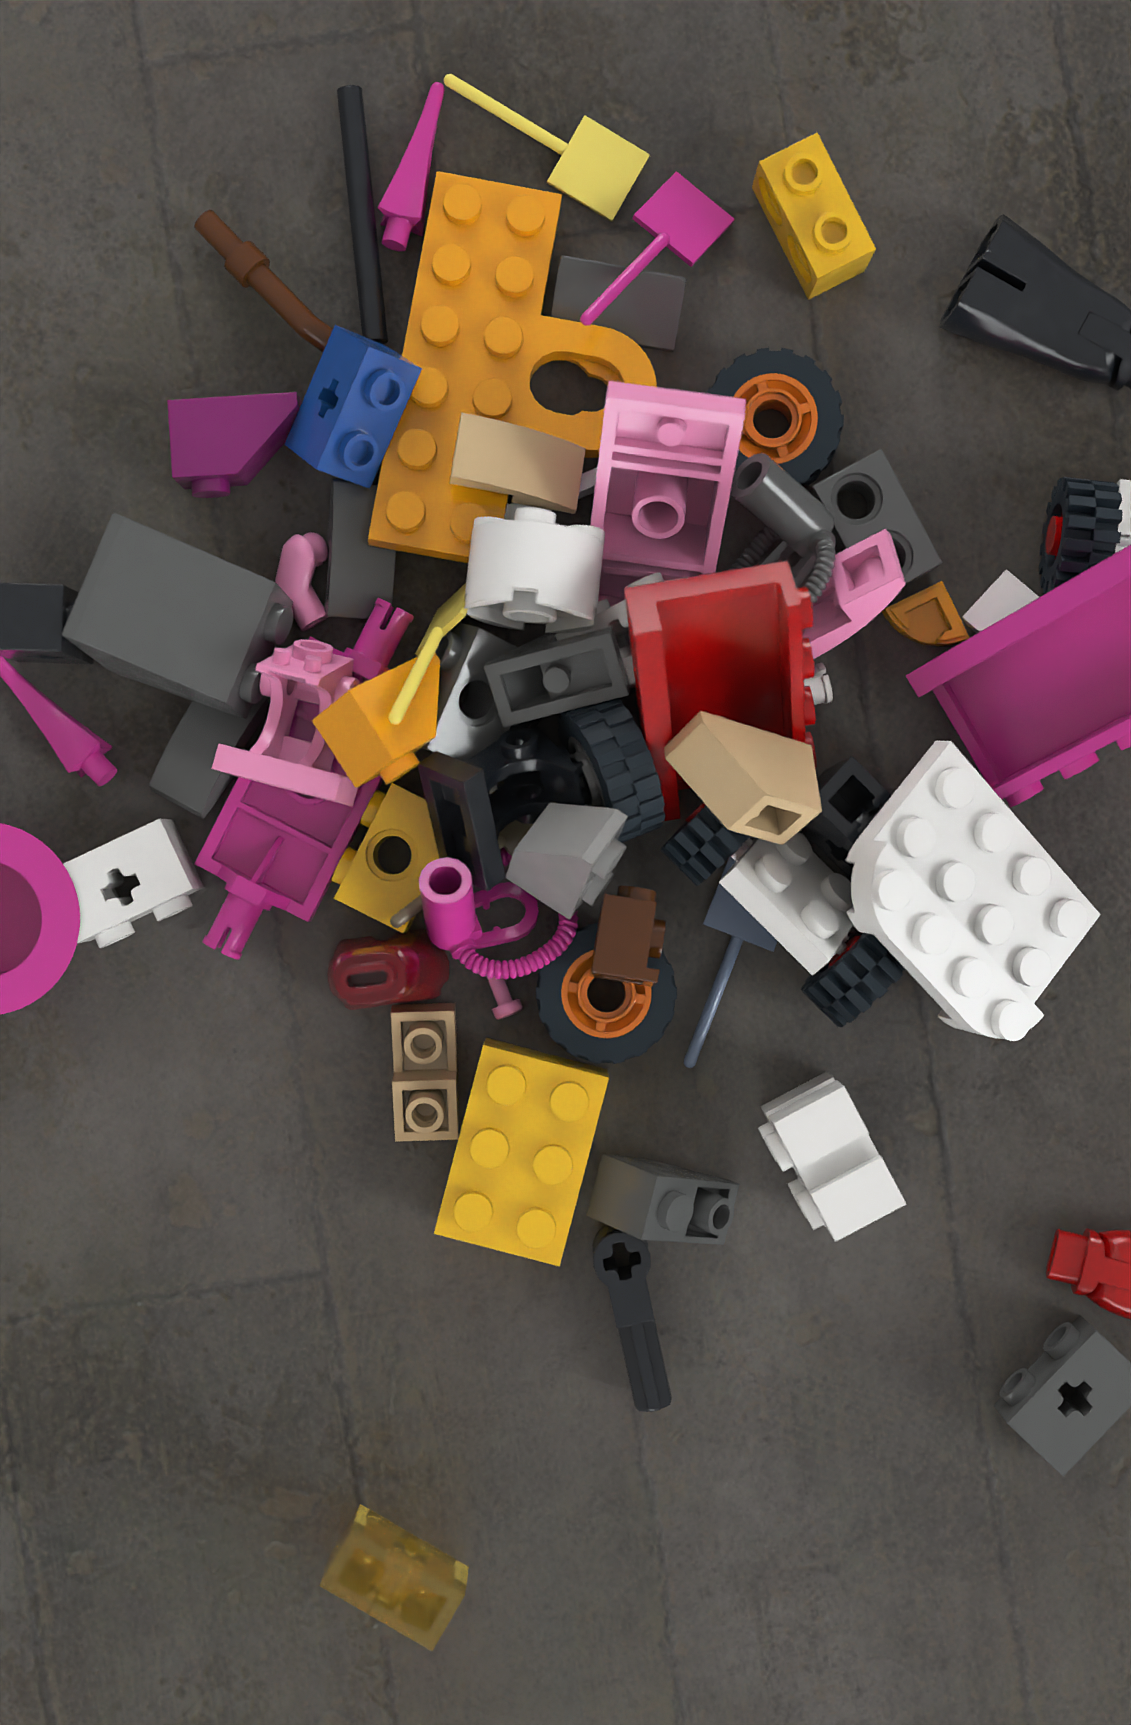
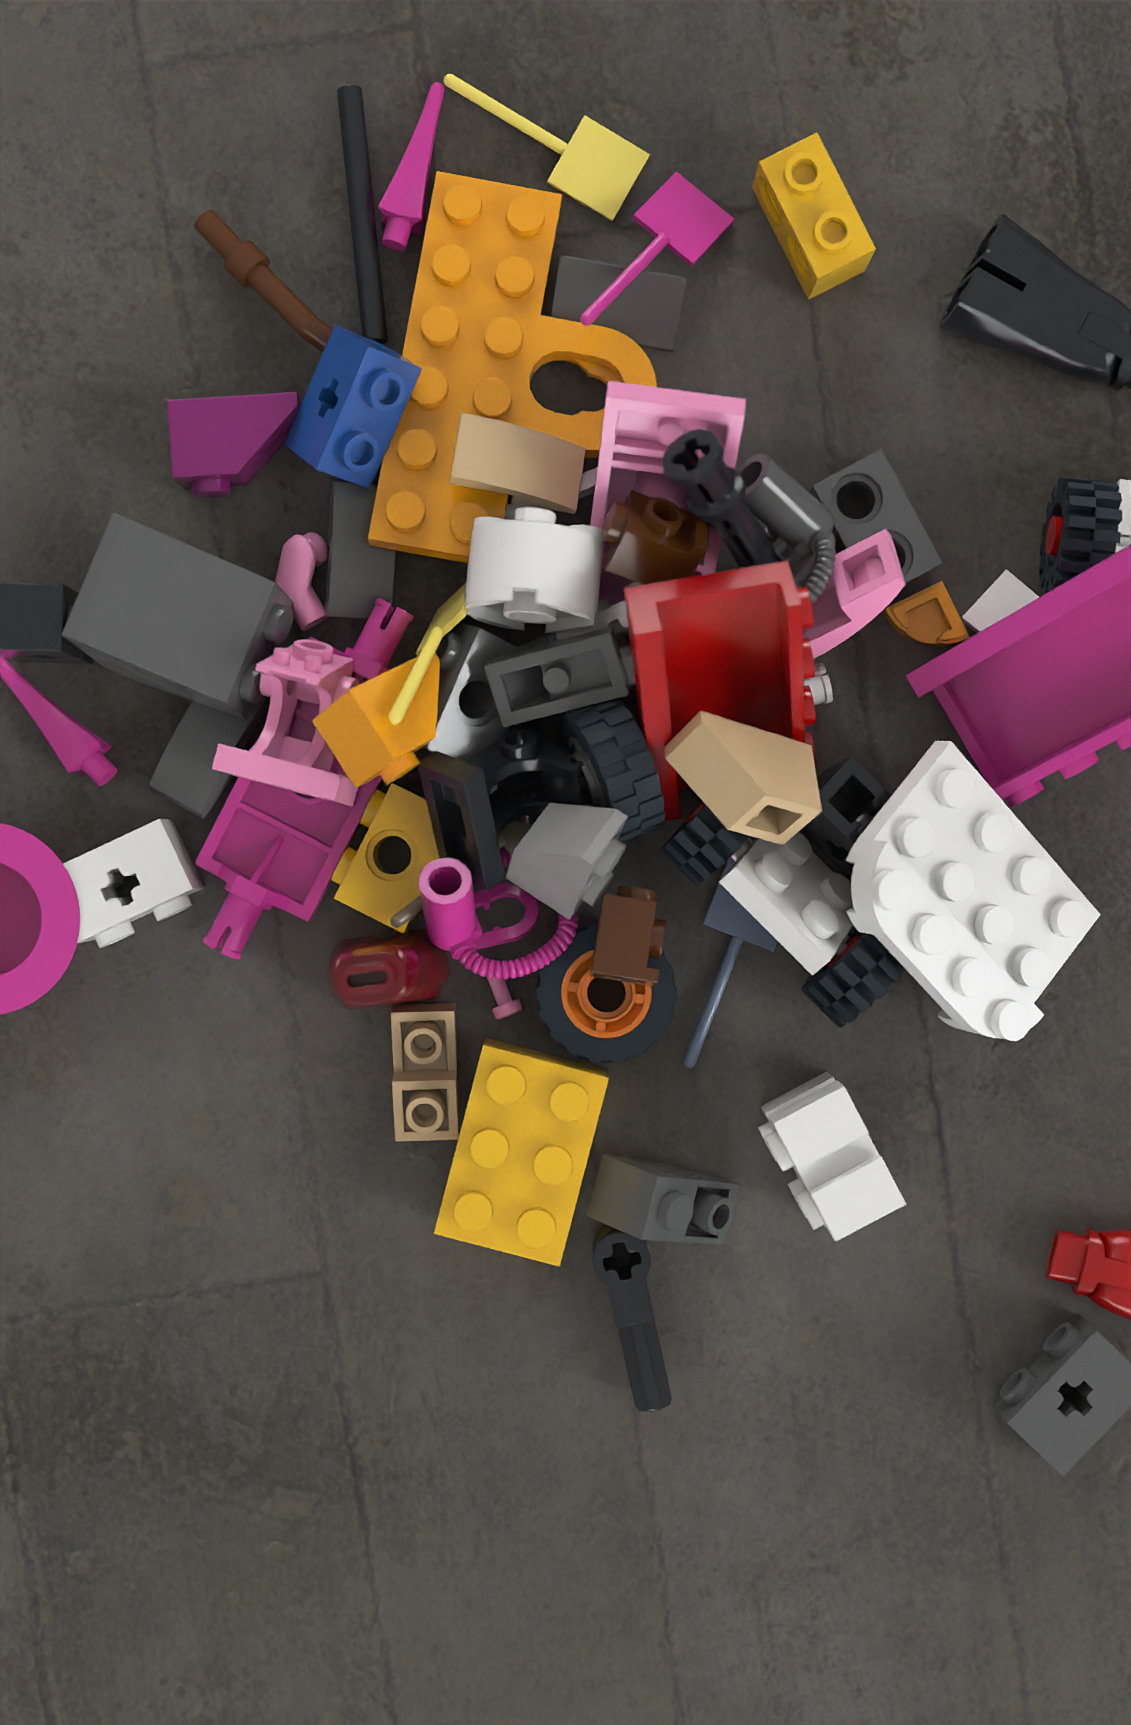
clear yellow brick [319,1504,469,1651] -> none
wheel [706,347,844,486] -> none
none -> reddish brown brick [601,490,709,585]
none -> black pin [662,429,783,569]

